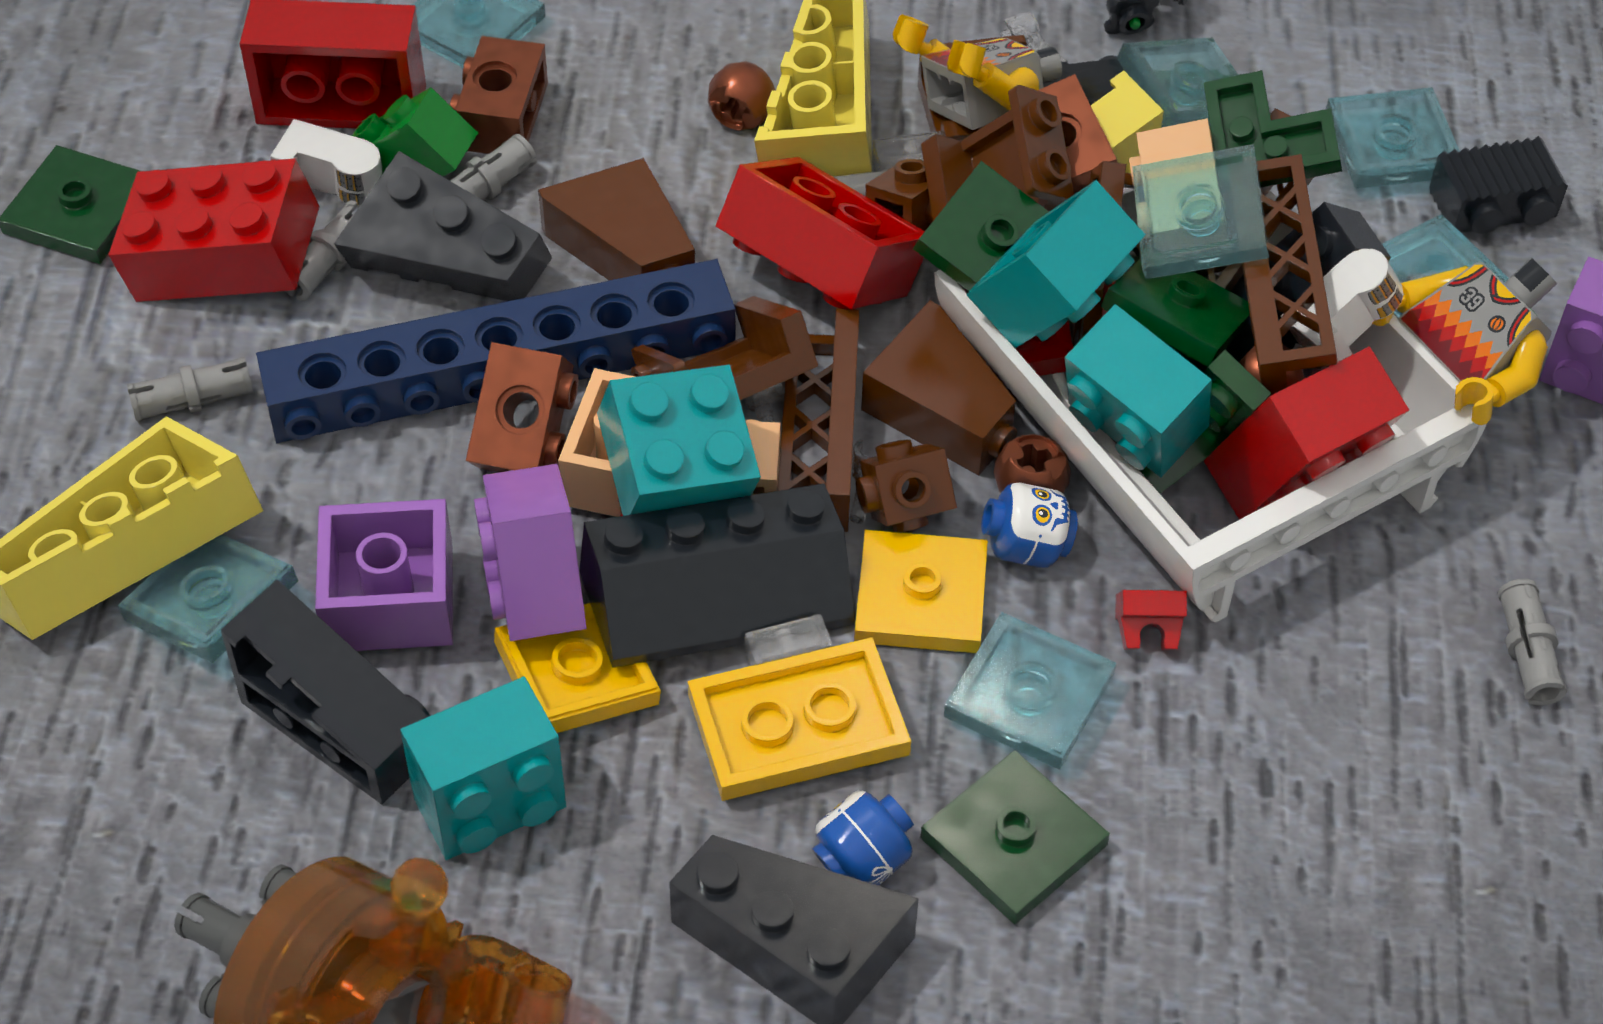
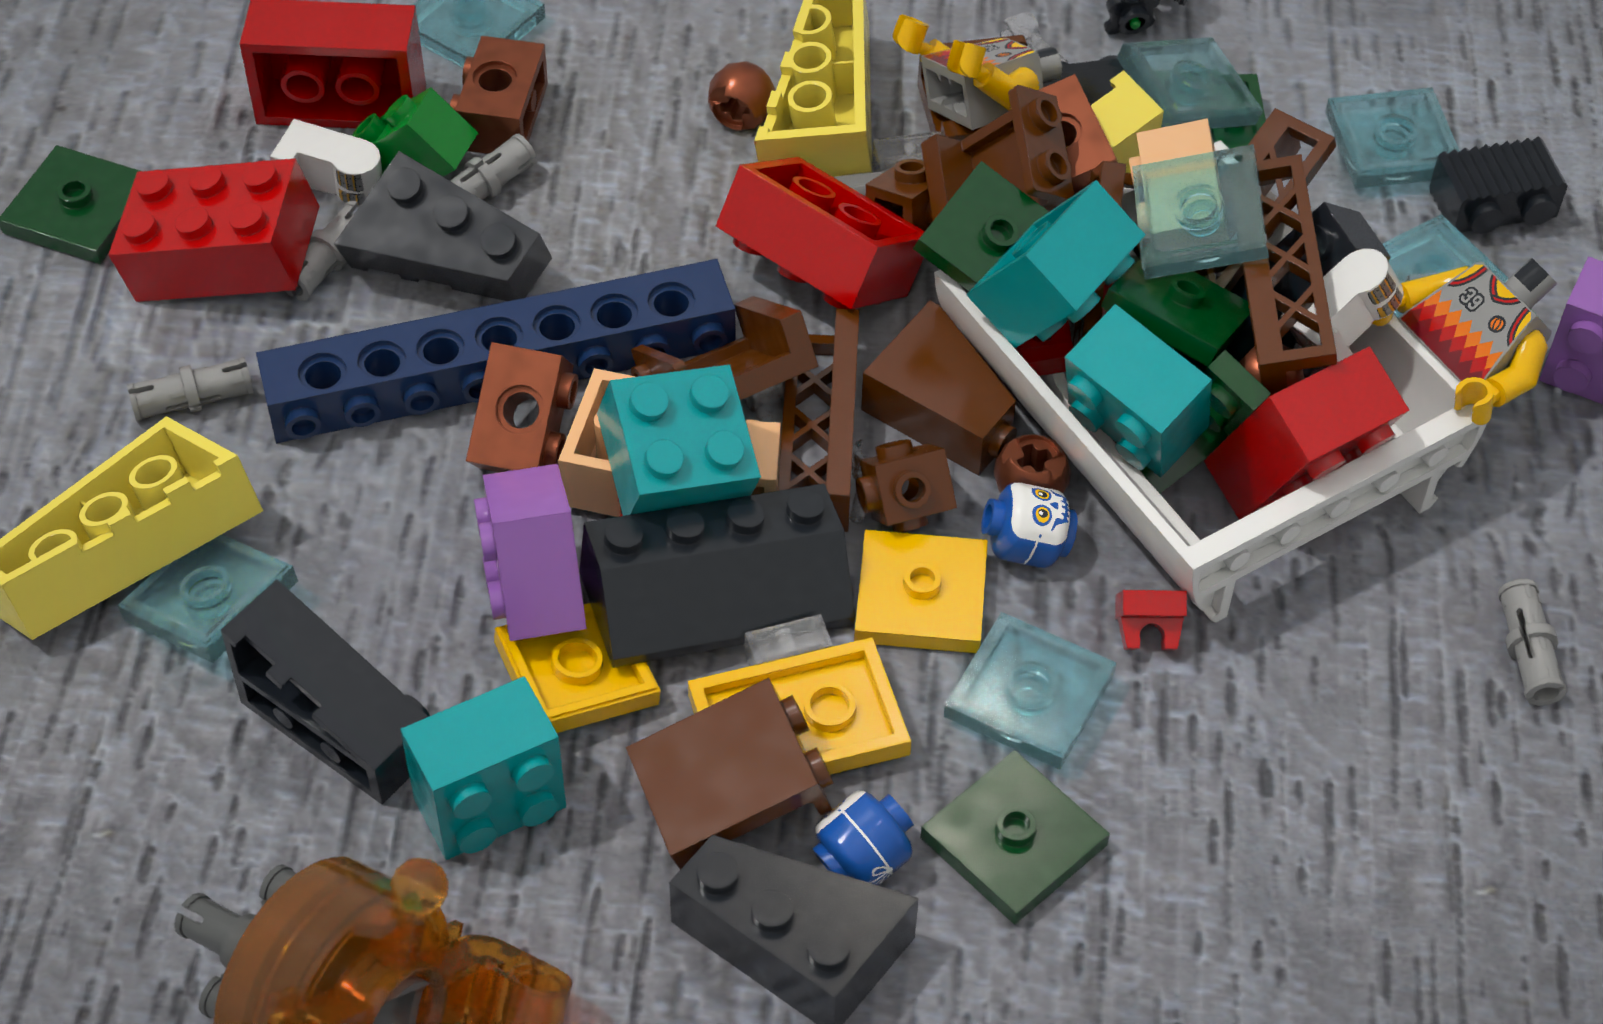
medium lavender brick [315,499,453,651] -> none
reddish brown slope [538,158,695,280] -> none
dark green plate [1203,70,1342,195] -> none
none -> reddish brown panel [626,678,834,870]

